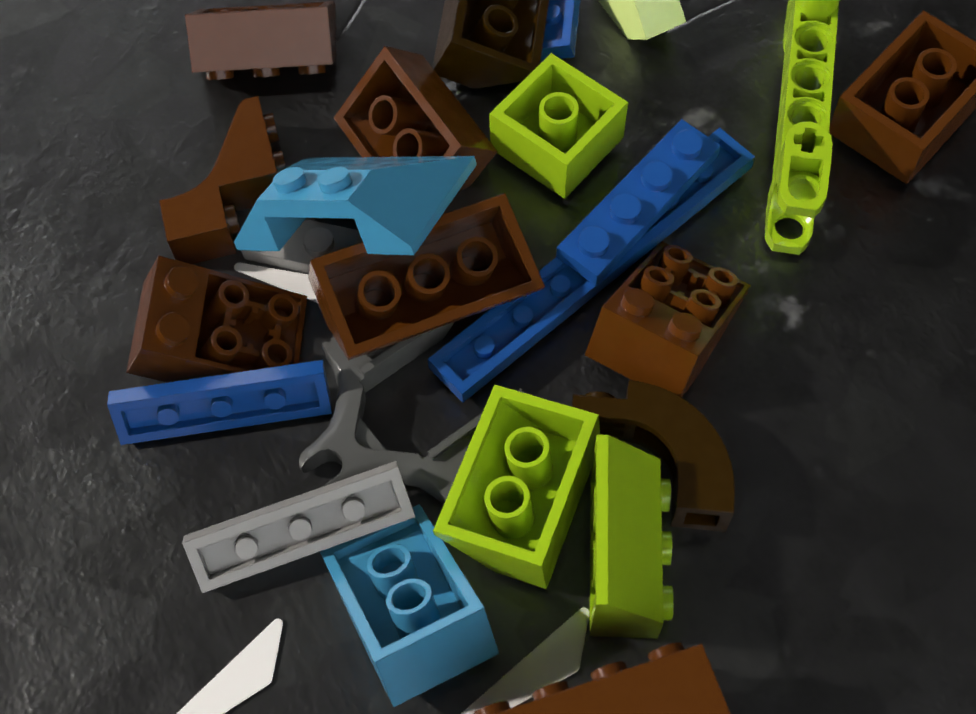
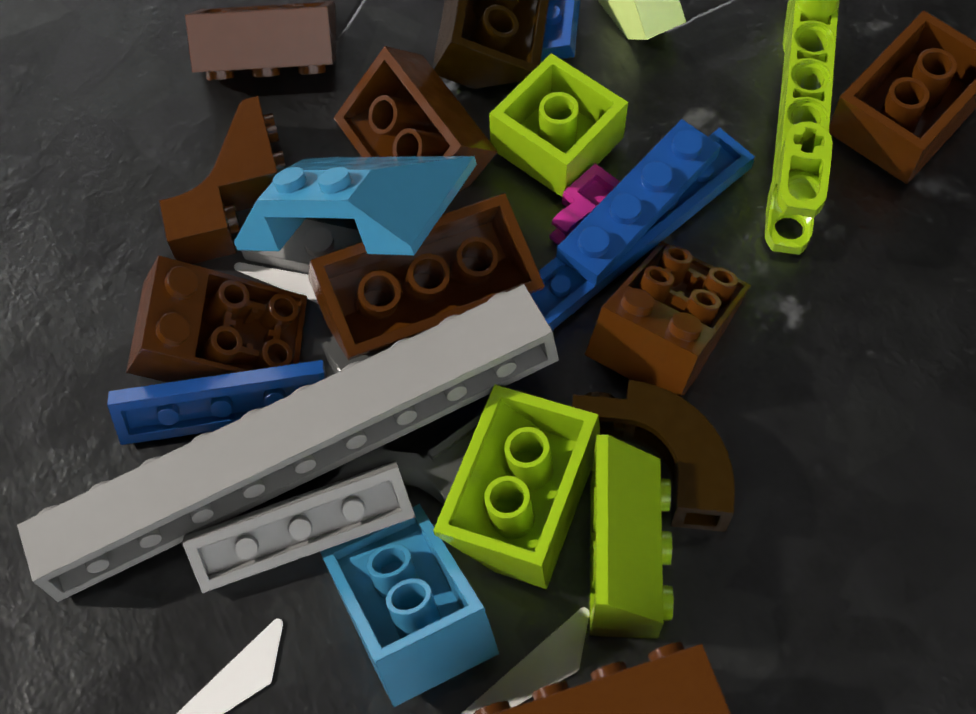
none -> light grey brick [17,284,559,602]
none -> dark pink plate [549,163,620,245]

